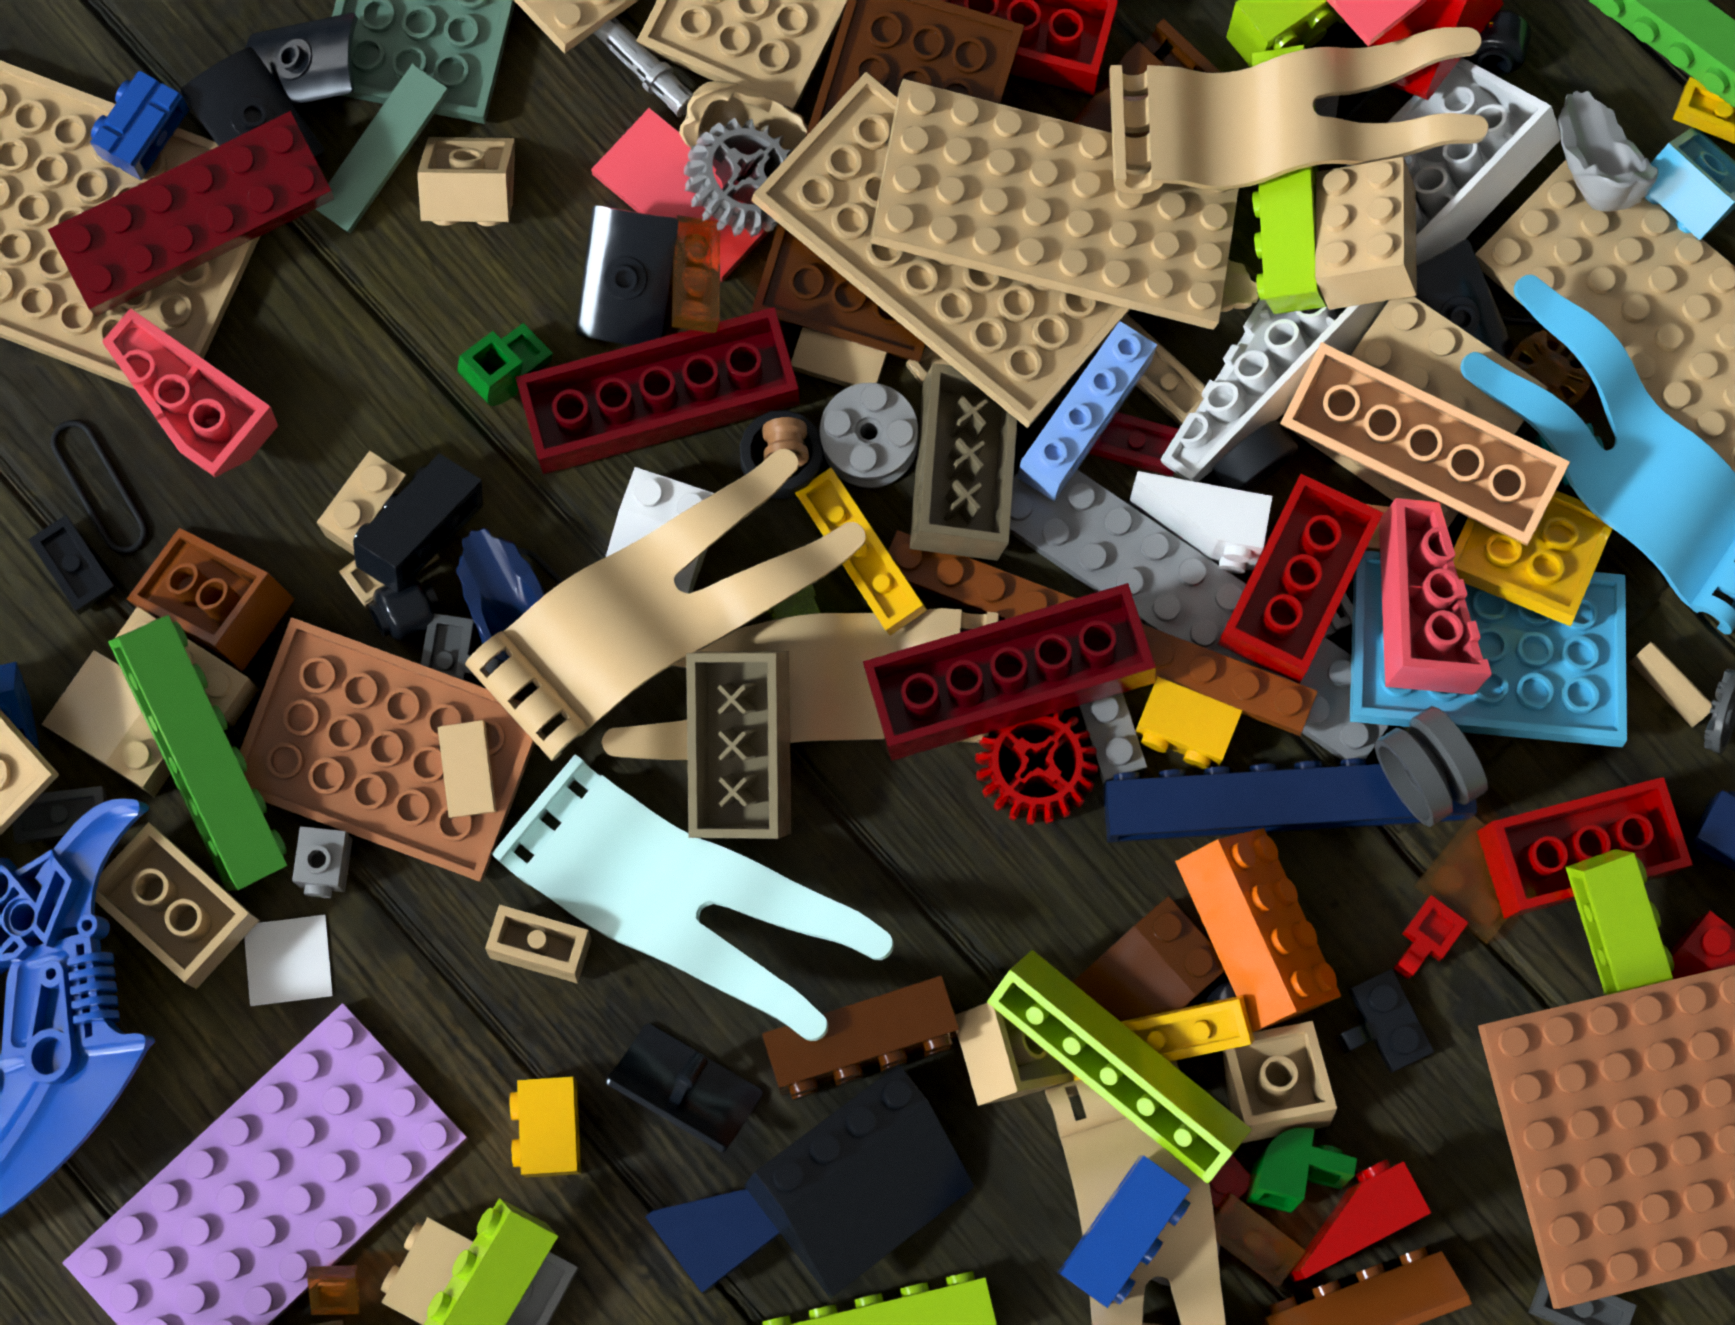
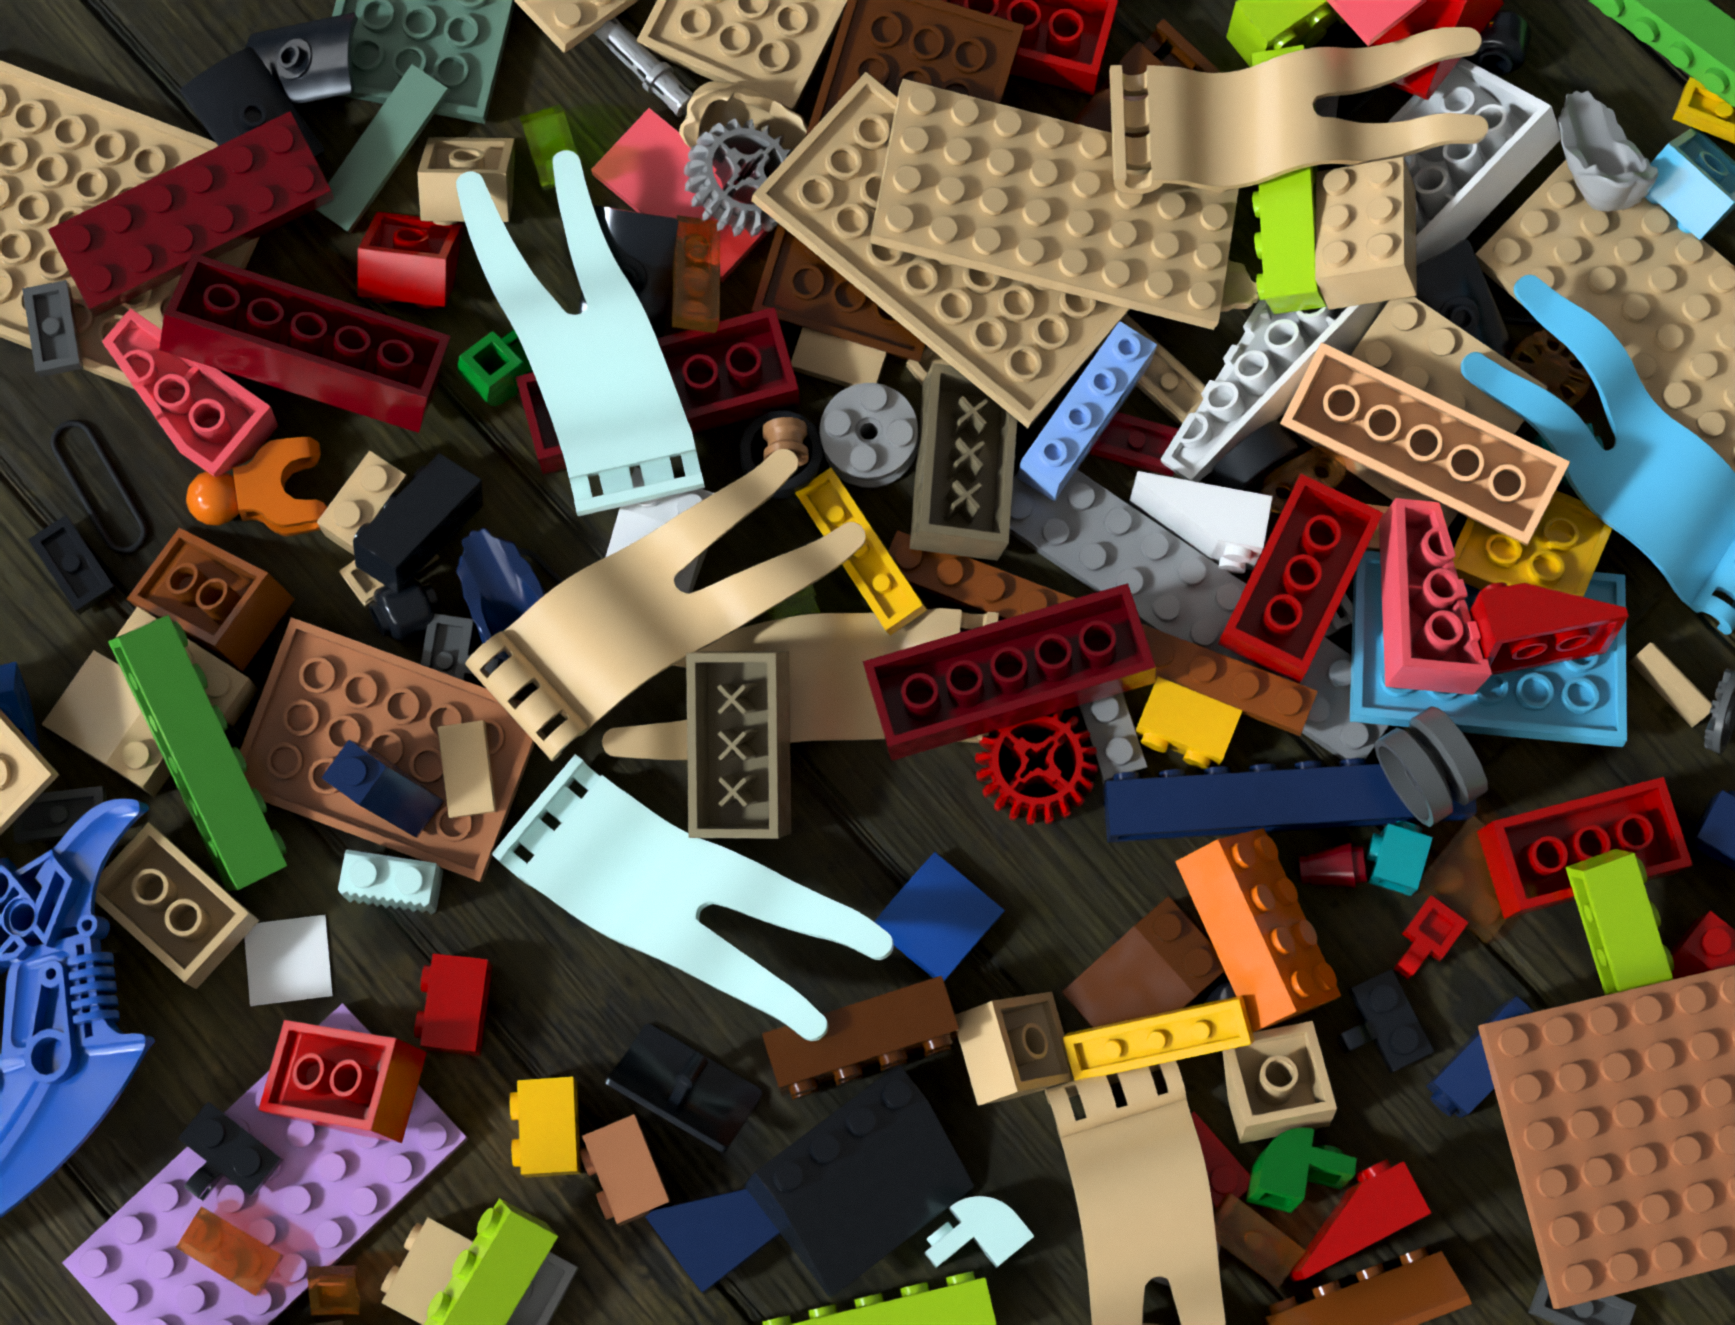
blue brick [90,71,190,180] -> none
light grey brick [292,826,353,898] -> none
tan brick [485,904,591,984] -> none
lime brick [987,950,1252,1184] -> none
blue brick [1058,1155,1191,1308] -> none
none -> dark grey plate [22,280,84,377]
none -> dark red brick [159,253,451,433]
none -> clear orange plate [176,1206,284,1297]
none -> black plate [178,1101,283,1201]
none -> orange piece [186,437,327,536]
none -> red slope [258,1020,427,1143]
none -> dark blue slope [321,740,444,838]
none -> light aqua brick [338,850,443,915]
none -> red slope [358,212,463,309]
none -> red brick [414,953,493,1056]
none -> light aqua flag [456,150,705,516]
none -> clear neon green brick [519,104,583,191]
none -> nougat brick [579,1114,672,1226]
none -> blue slope [874,852,1005,982]
none -> light aqua brick [925,1196,1034,1268]
none -> clear orange plate [1261,446,1346,514]
none -> dark red cone [1299,842,1367,888]
none -> teal brick [1366,821,1433,896]
none -> dark blue slope [1426,996,1534,1118]
none -> red slope [1469,582,1629,675]

